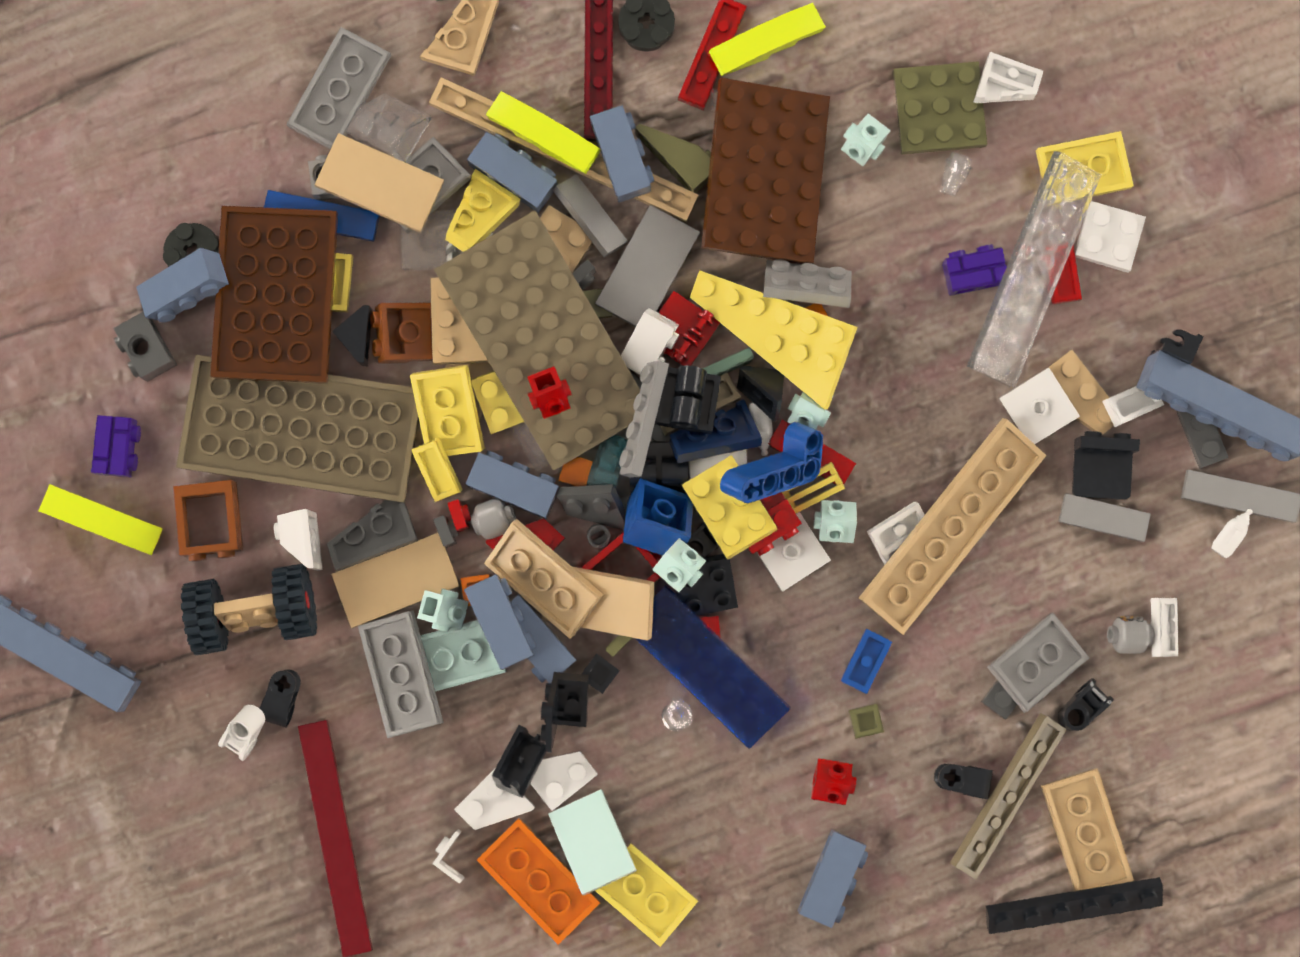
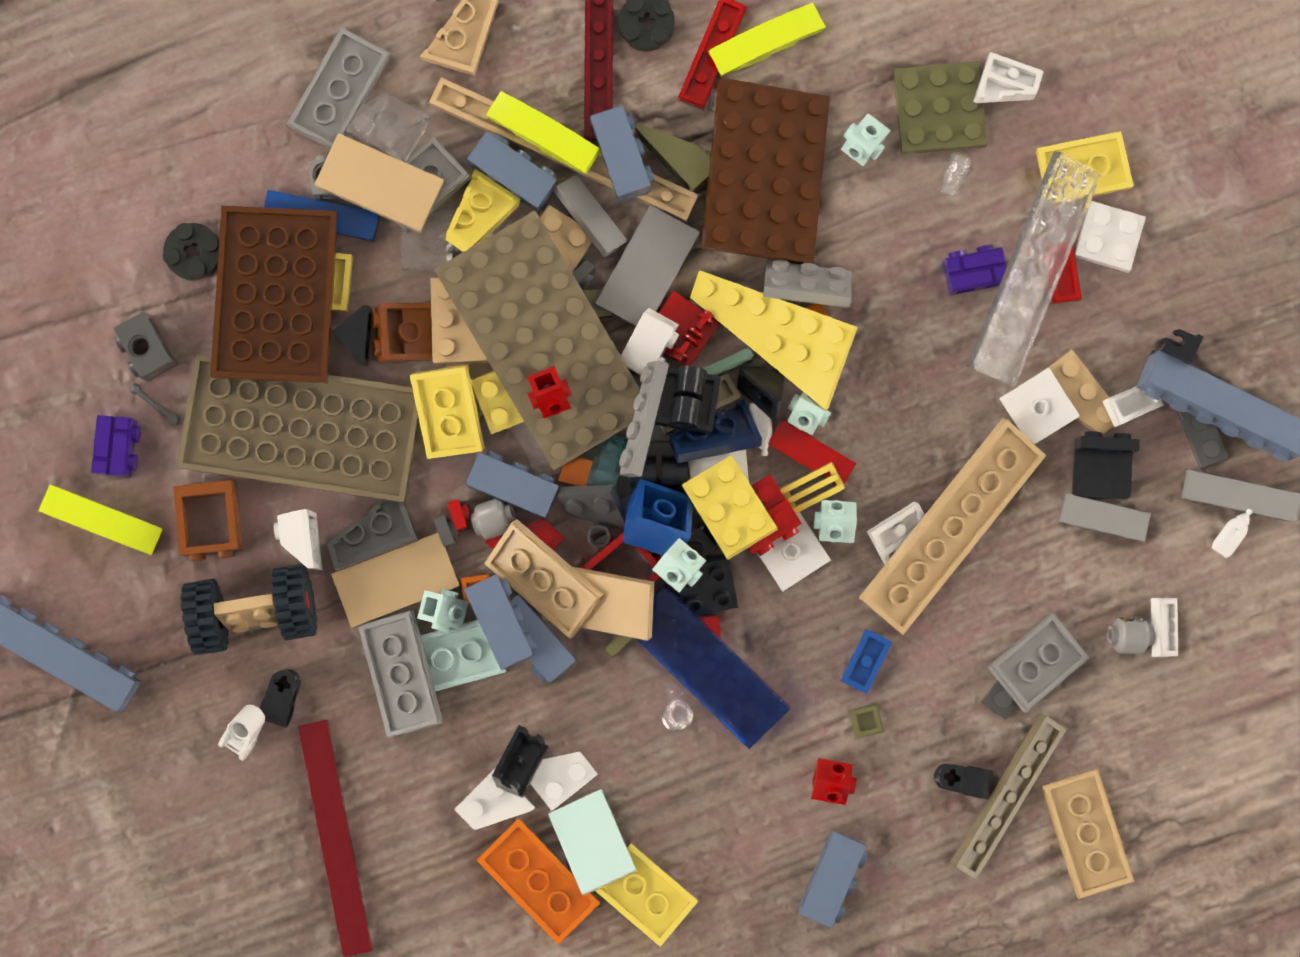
sand blue brick [136,248,229,322] -> none
light yellow tile [411,438,463,502] -> none
white bracket [433,829,465,883] -> none
black bracket [540,672,589,753] -> none
black plate [581,653,620,694] -> none
blue beam [720,422,823,503] -> none
black plate [986,877,1163,934] -> none
black piece [1057,678,1114,731] -> none
none -> dark grey hinge [130,383,179,425]

